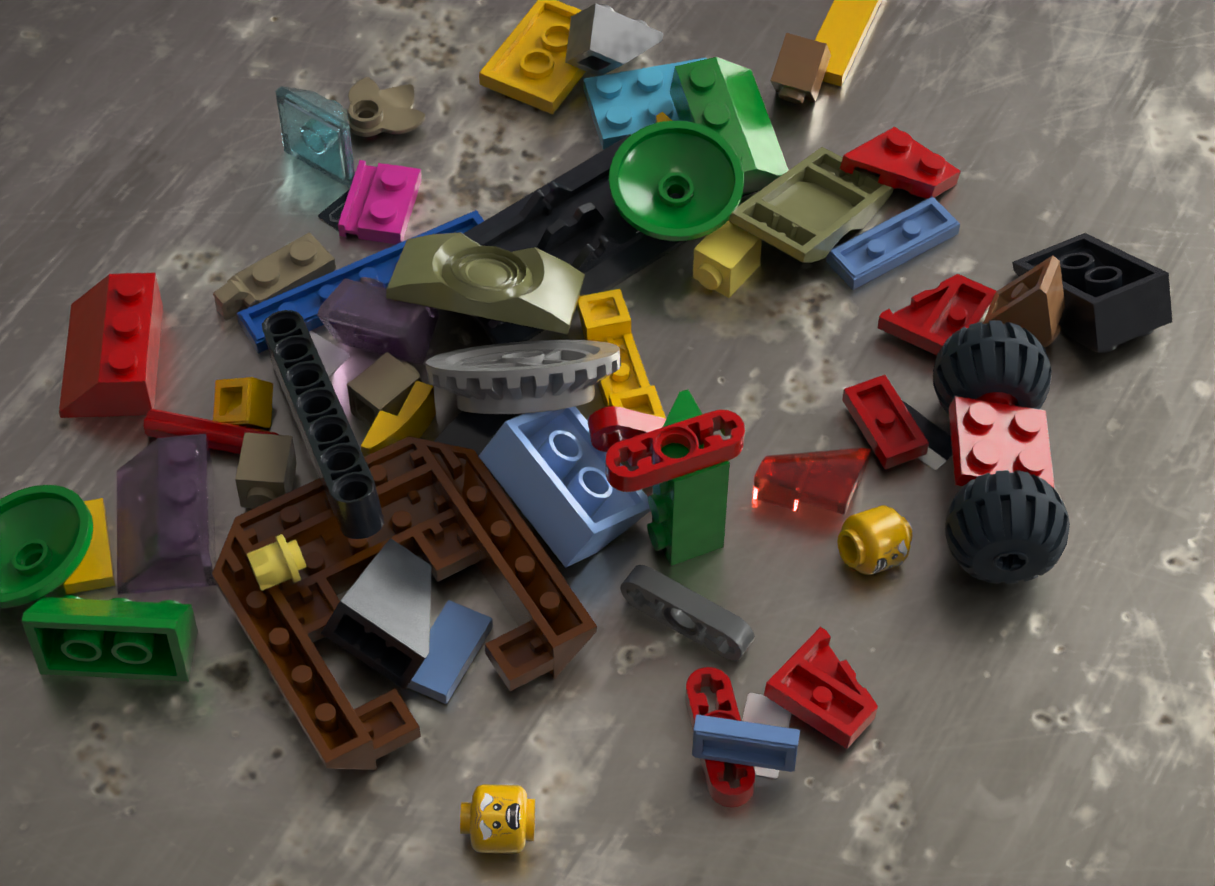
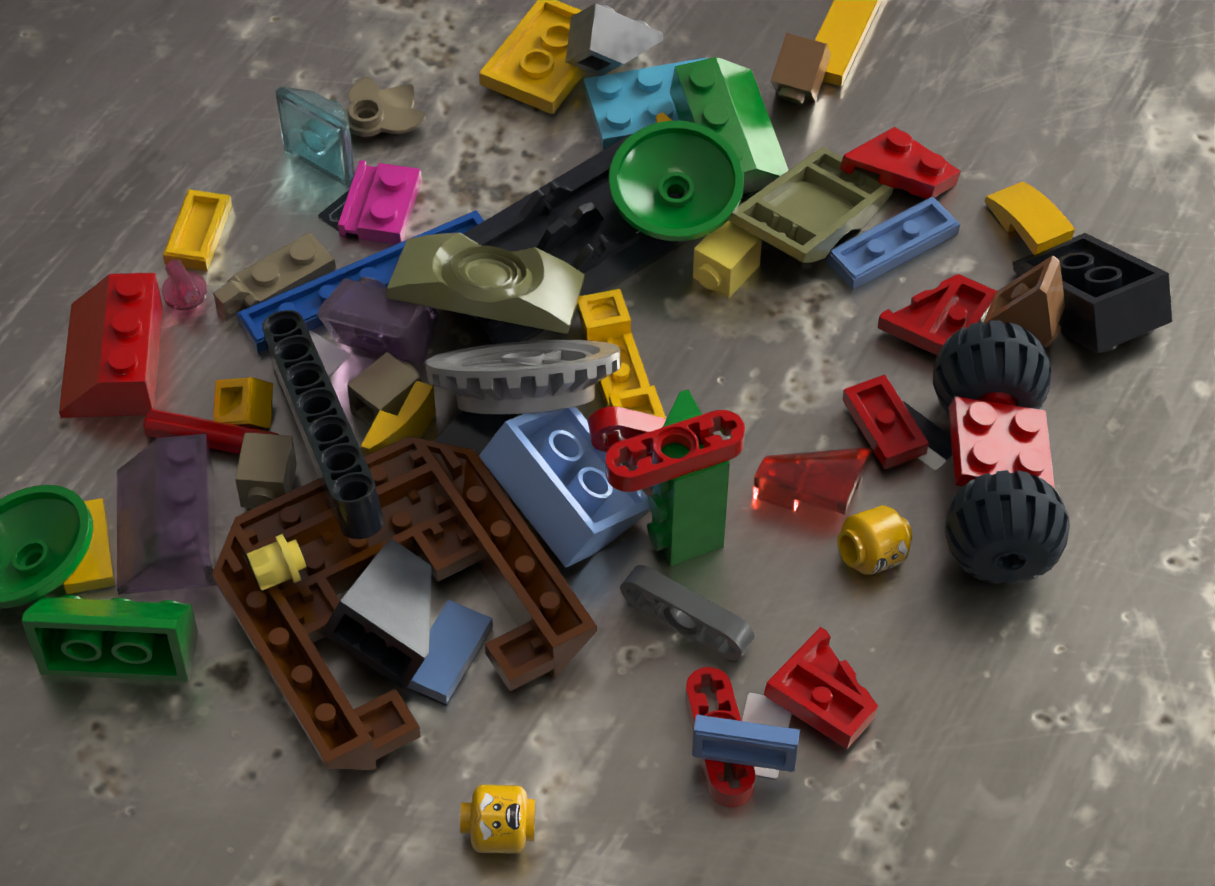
none -> clear pink plate [161,260,208,310]
none -> yellow tile [163,189,232,271]
none -> yellow slope [984,181,1075,255]

